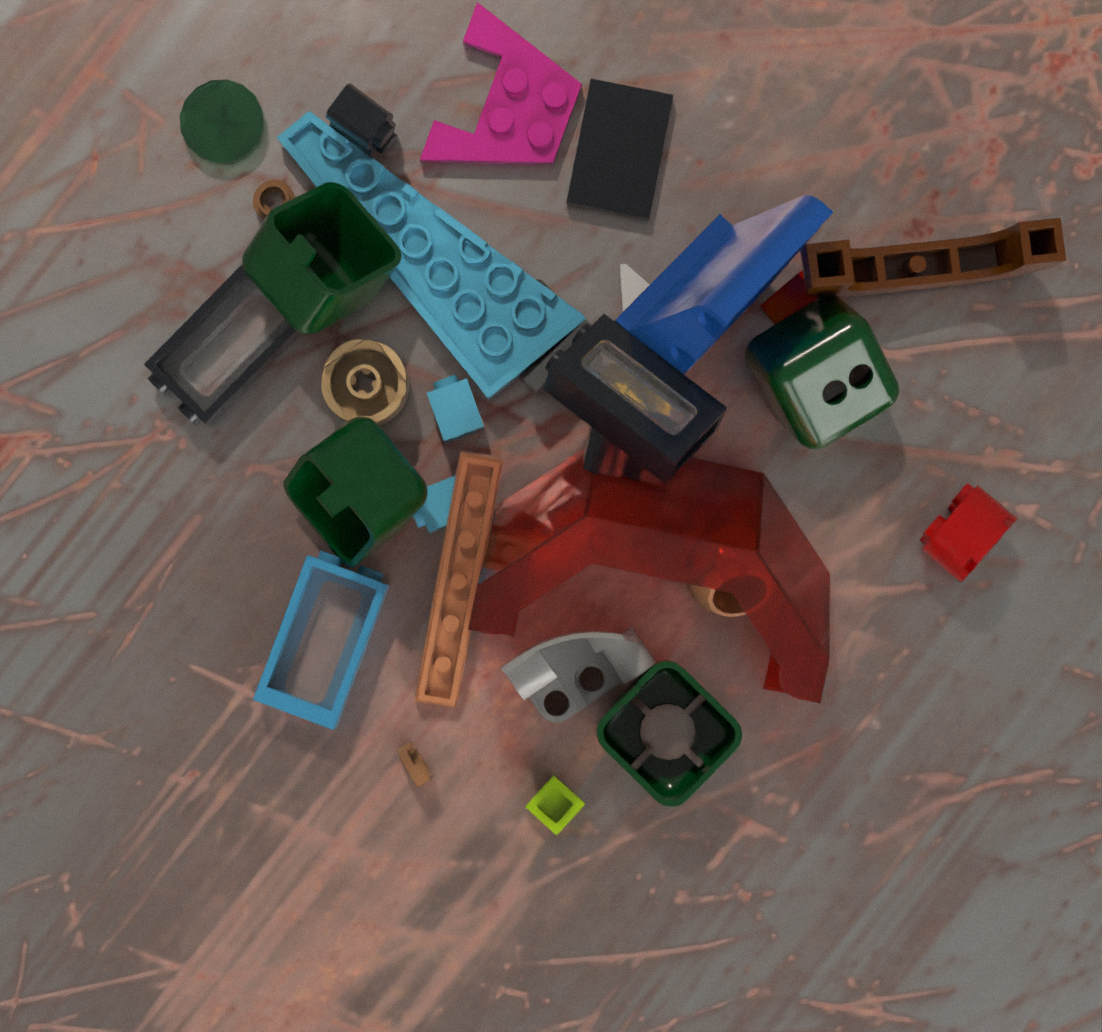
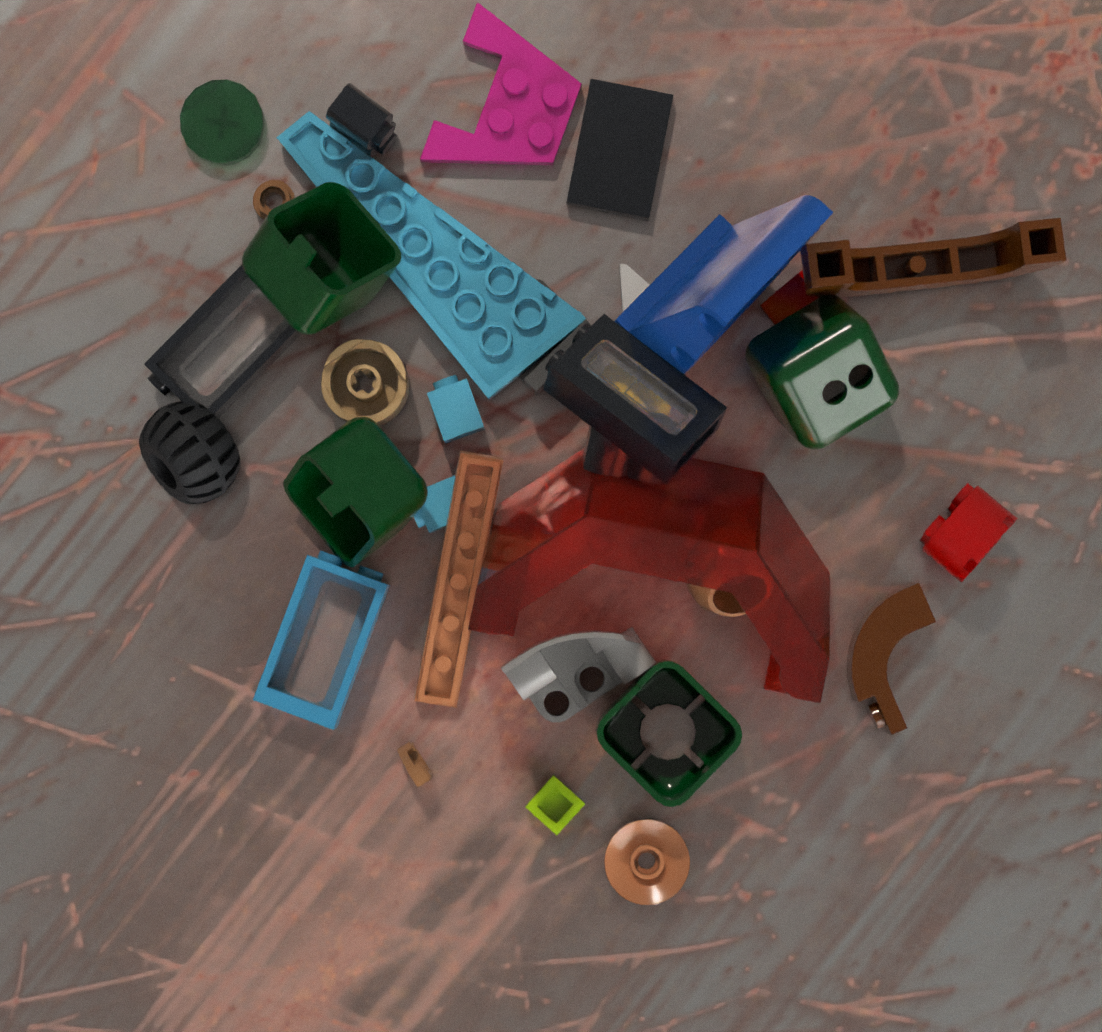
none -> black wheel [139,401,240,504]
none -> nougat dish [604,819,690,905]
none -> reddish brown arch [847,583,936,735]

